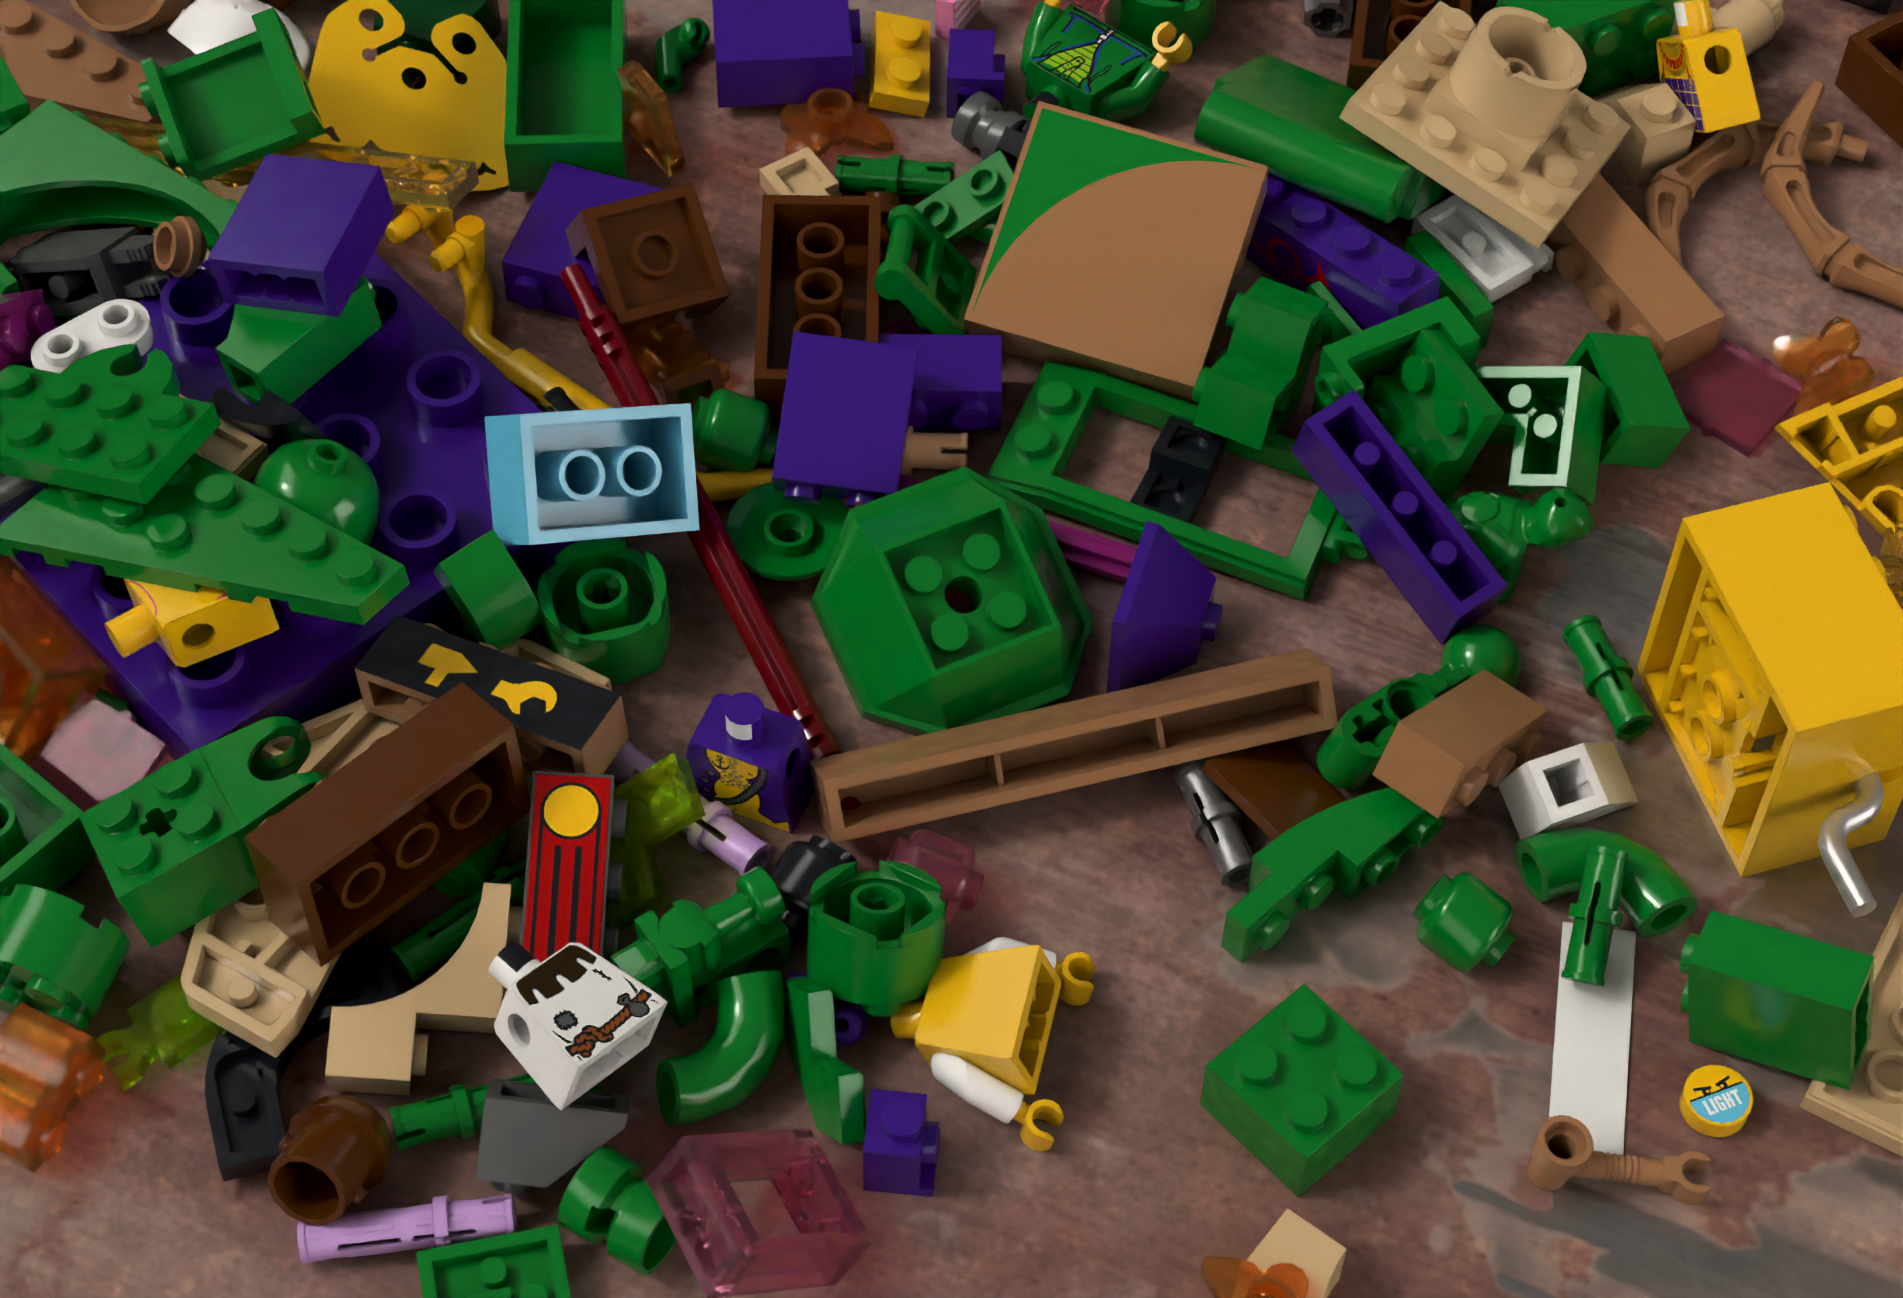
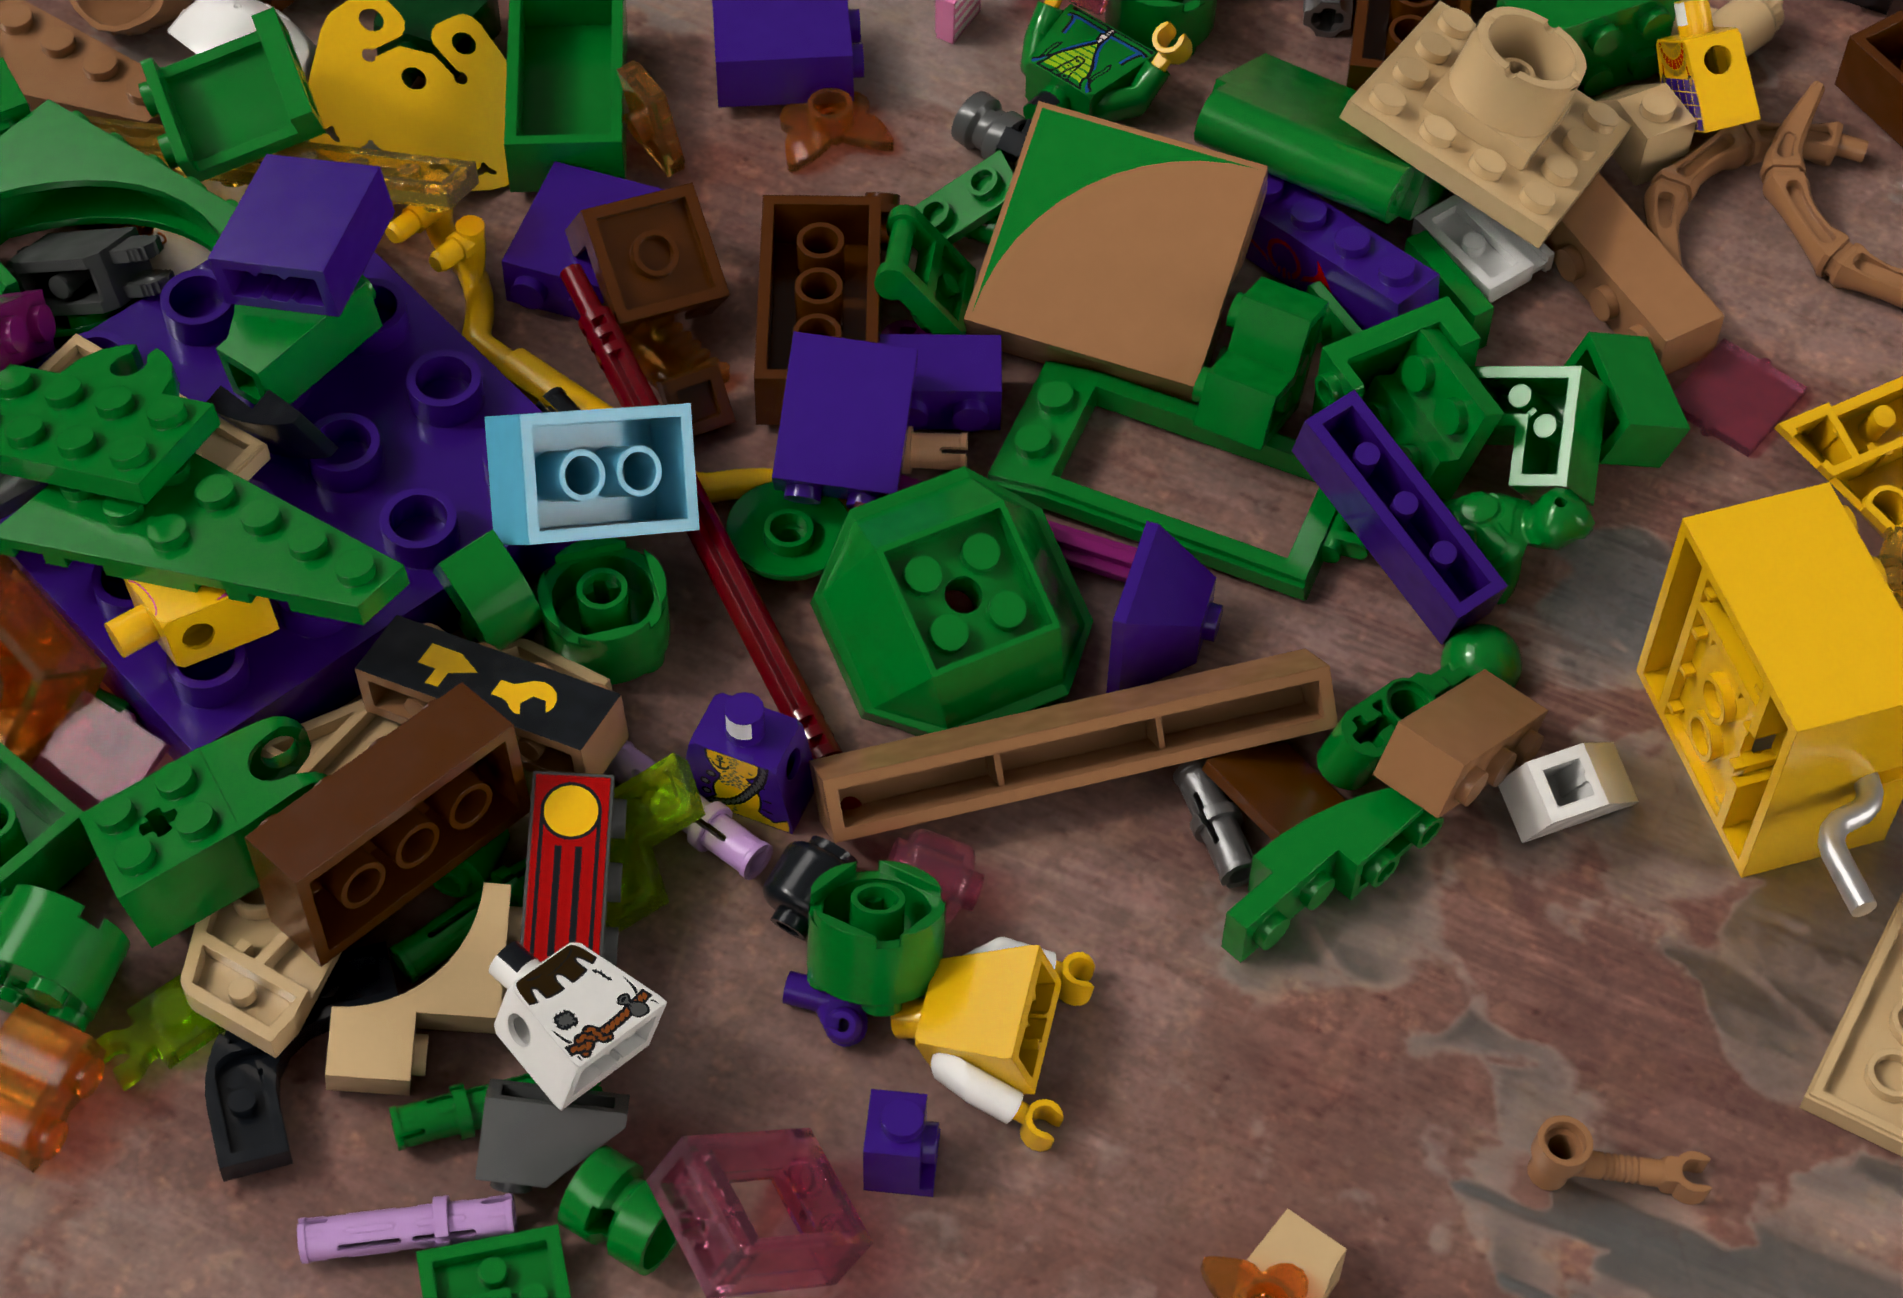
white plate [31,299,154,373] -> none
medium nougat plate [153,216,207,278] -> none
green cylinder [253,439,380,545] -> none
reddish brown piece [267,1095,392,1225] -> none
green hips [610,866,792,1029] -> none
green arm [654,17,710,93] -> none
green cylinder [656,970,785,1127] -> none
green head [692,389,779,472] -> none
tan plate [759,146,839,196] -> none
green tile [783,976,866,1145] -> none
green pin [835,154,955,200] -> none
yellow plate [869,11,930,118] -> none
dark purple brick [946,29,1005,118] -> none
black slope [1130,415,1227,524] -> none
green piece [1200,984,1404,1197] -> none
green head [1412,872,1516,972] -> none
green cylinder [1515,827,1698,937] -> none
white sticker [1549,921,1636,1155] -> none
green pin [1561,845,1630,987] -> none
green pin [1562,615,1654,740] -> none
green brick [1679,910,1874,1090] -> none
tile [1679,1065,1753,1137] -> none
clear orange animal [1770,316,1875,417] -> none

